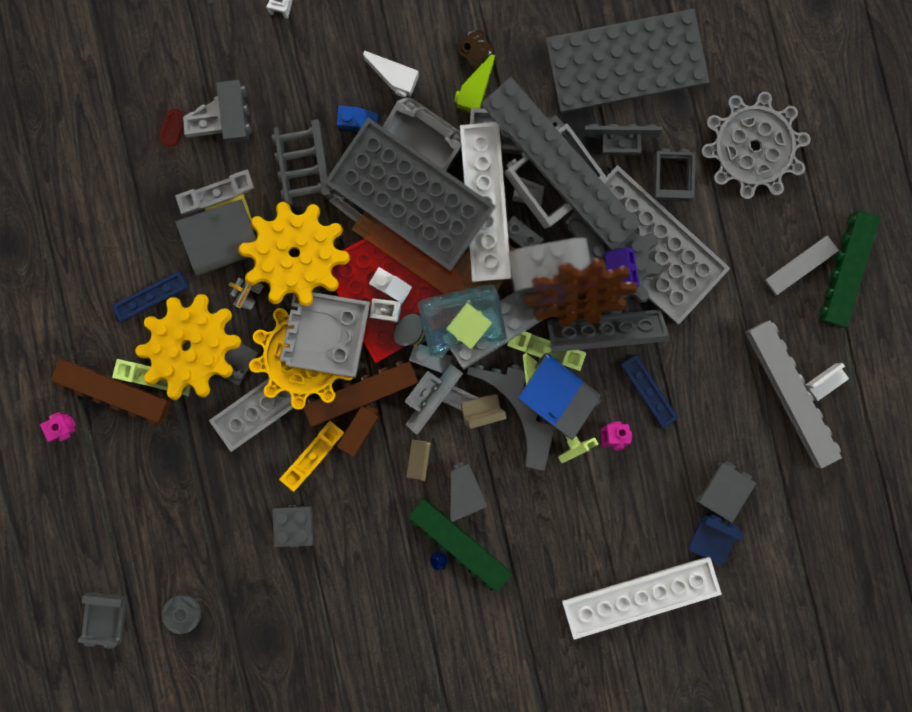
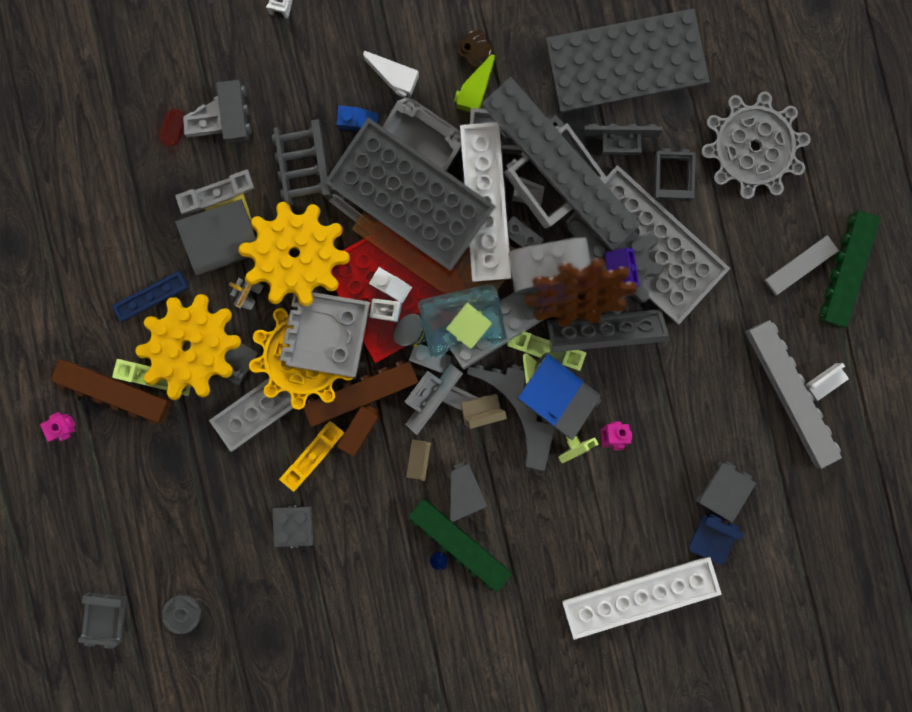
dark blue tile [620,354,679,429] -> none

